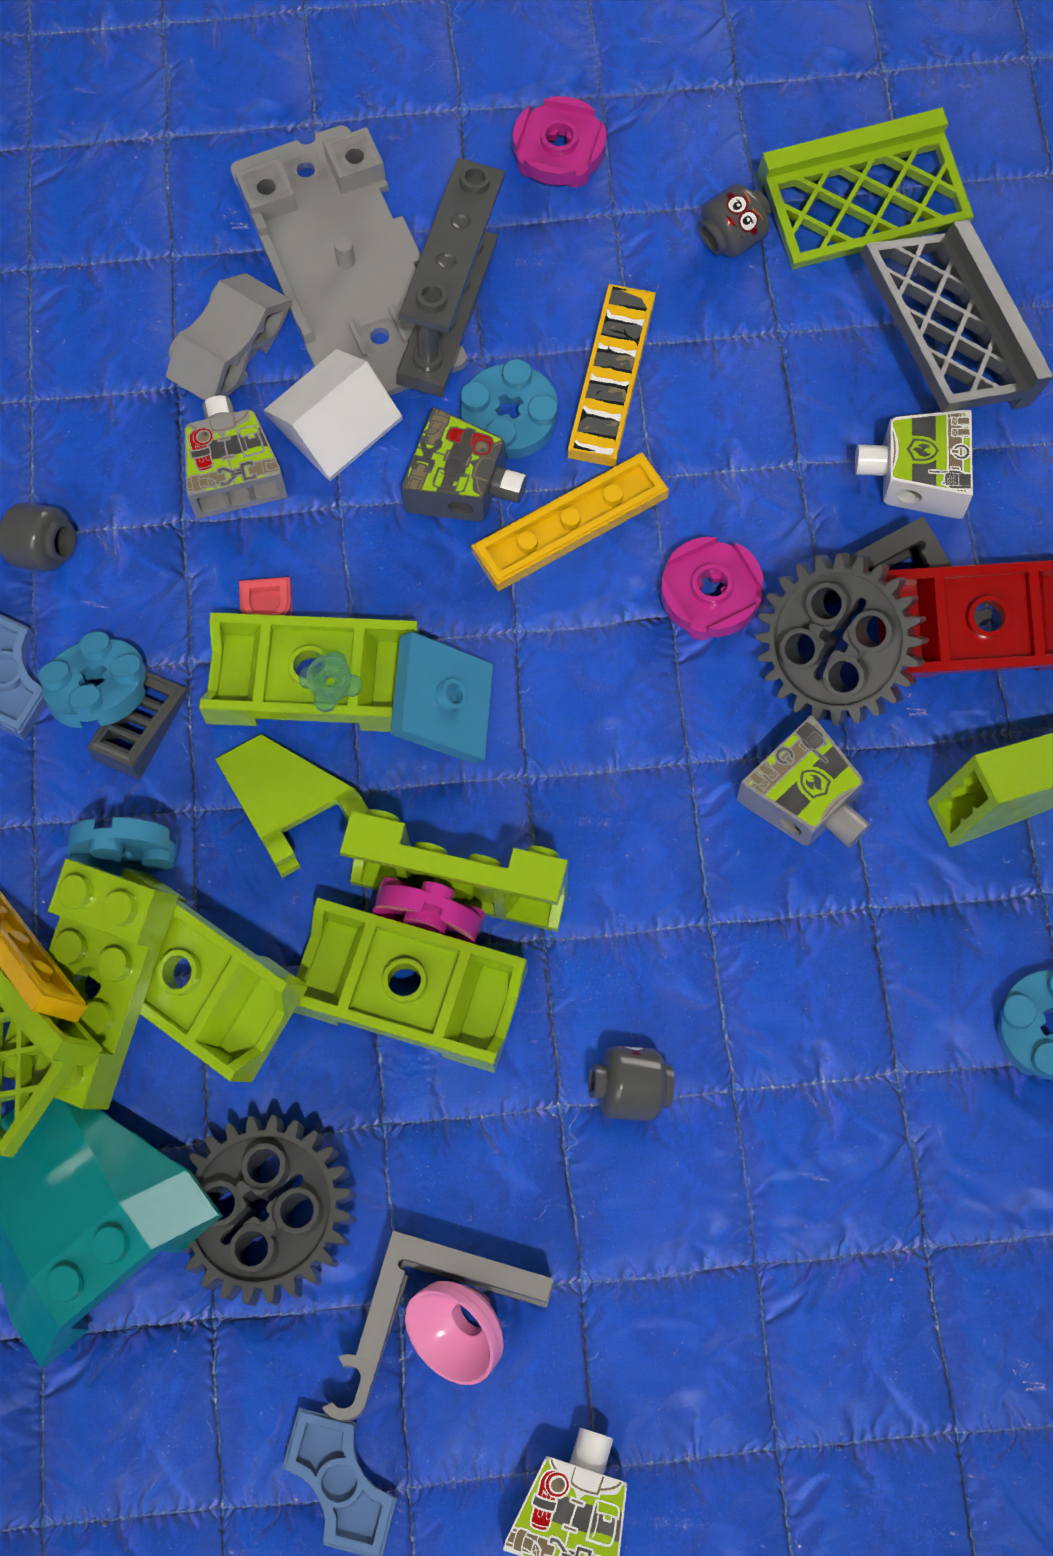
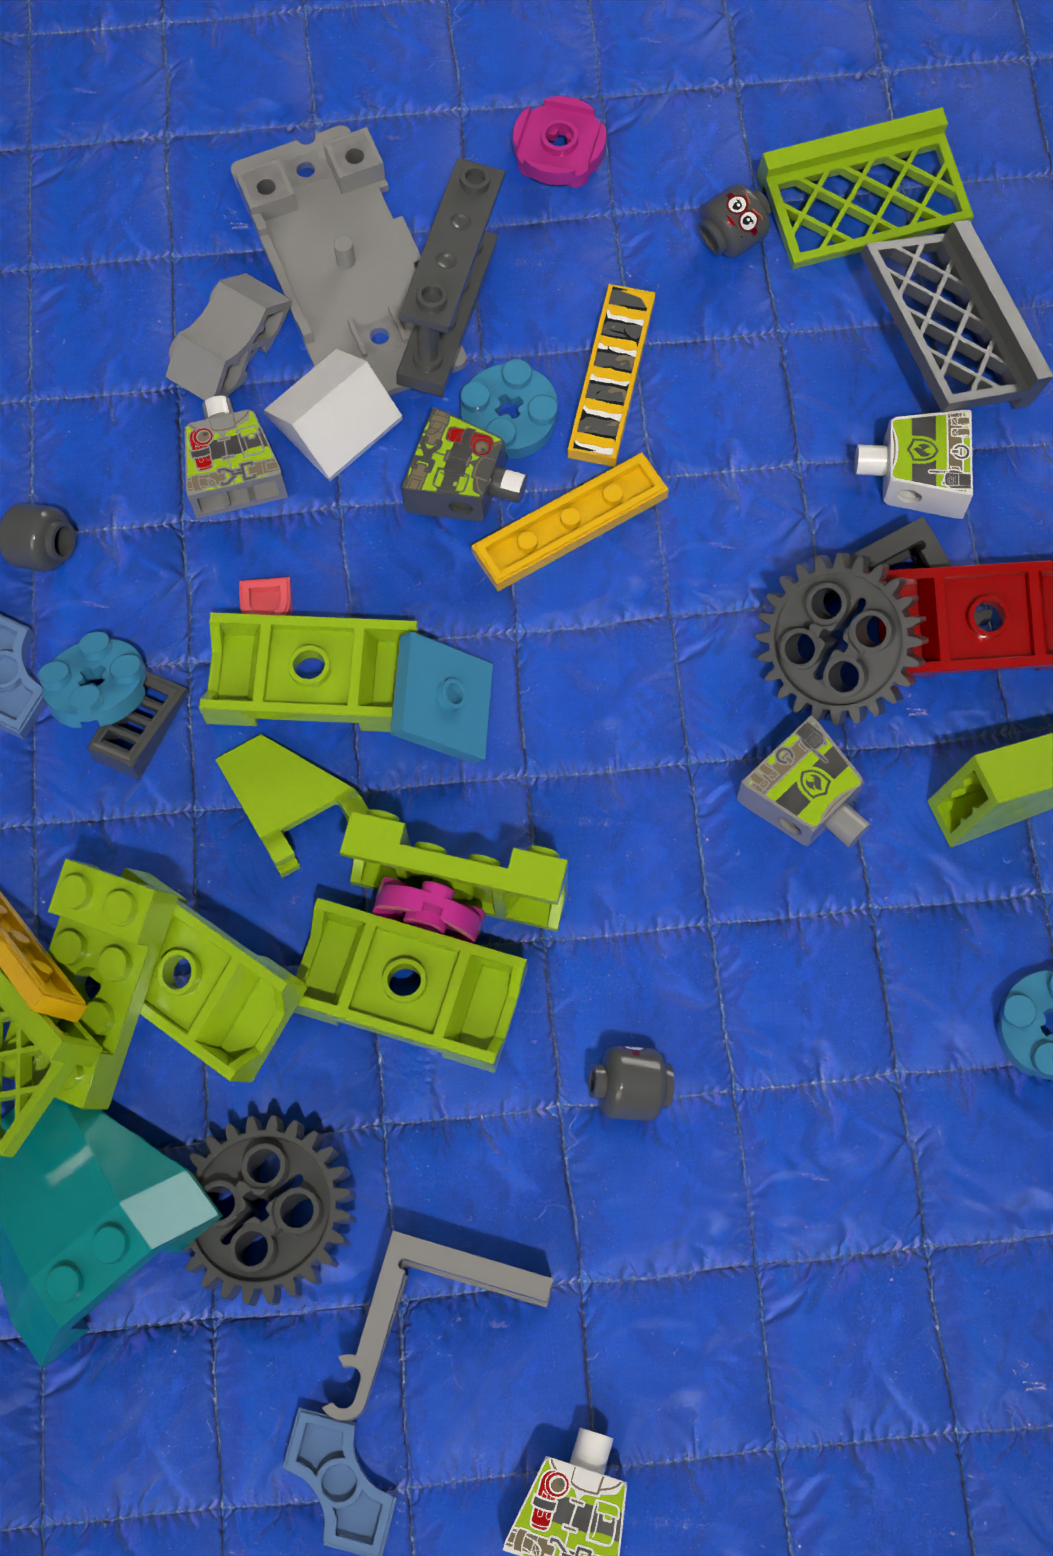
dark azure plate [67,817,179,876] -> none
clear light blue plate [299,652,362,712] -> none
bright pink piece [405,1281,504,1385] -> none
dark pink plate [661,537,763,640] -> none

